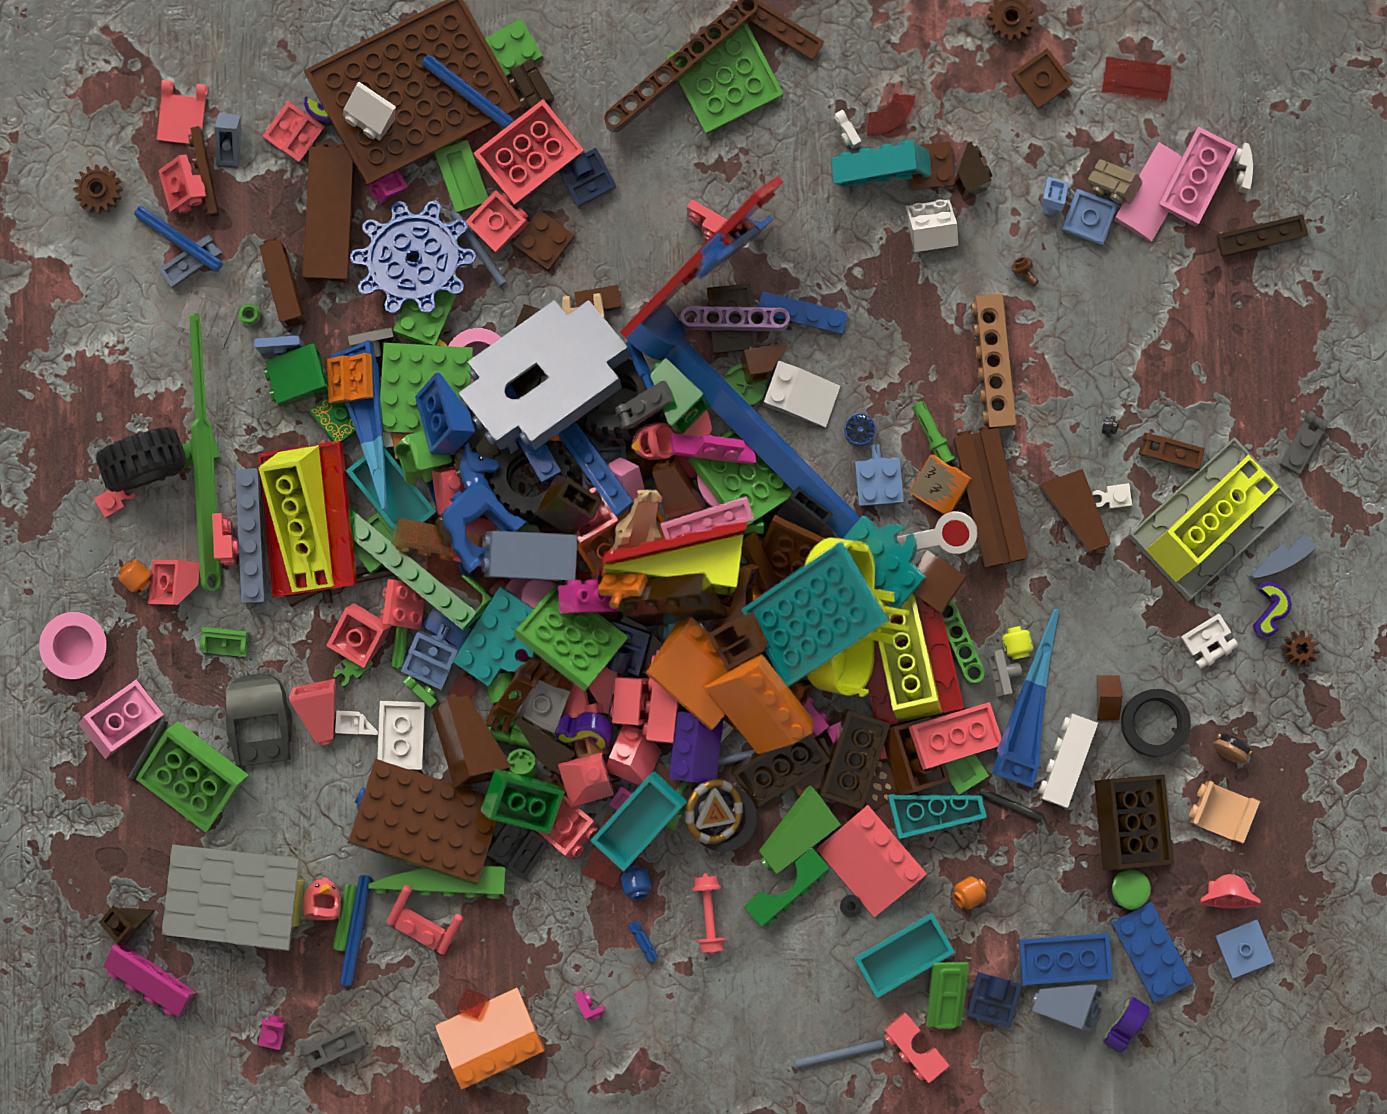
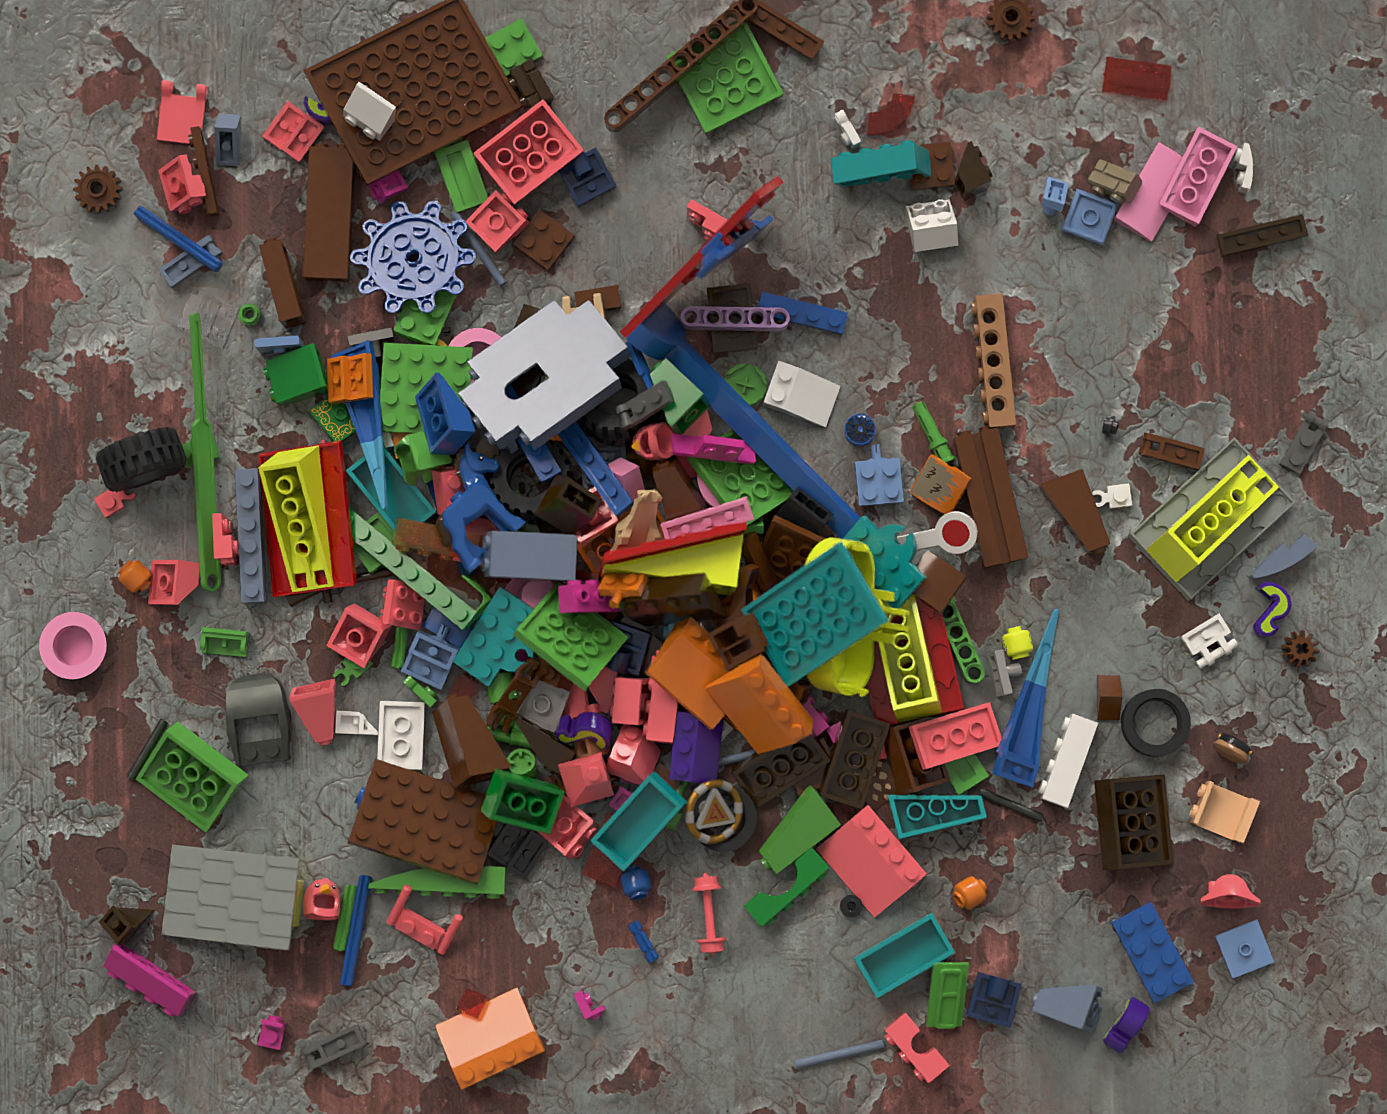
bright pink slope [78,680,164,759] -> none
blue axle [422,55,514,129] -> none
reddish brown slope [740,342,787,383] -> none
reddish brown plate [1011,257,1039,287] -> none
reddish brown plate [1012,48,1074,110] -> none
blue plate [1018,933,1113,985] -> none
bright green piece [1107,869,1151,909] -> none

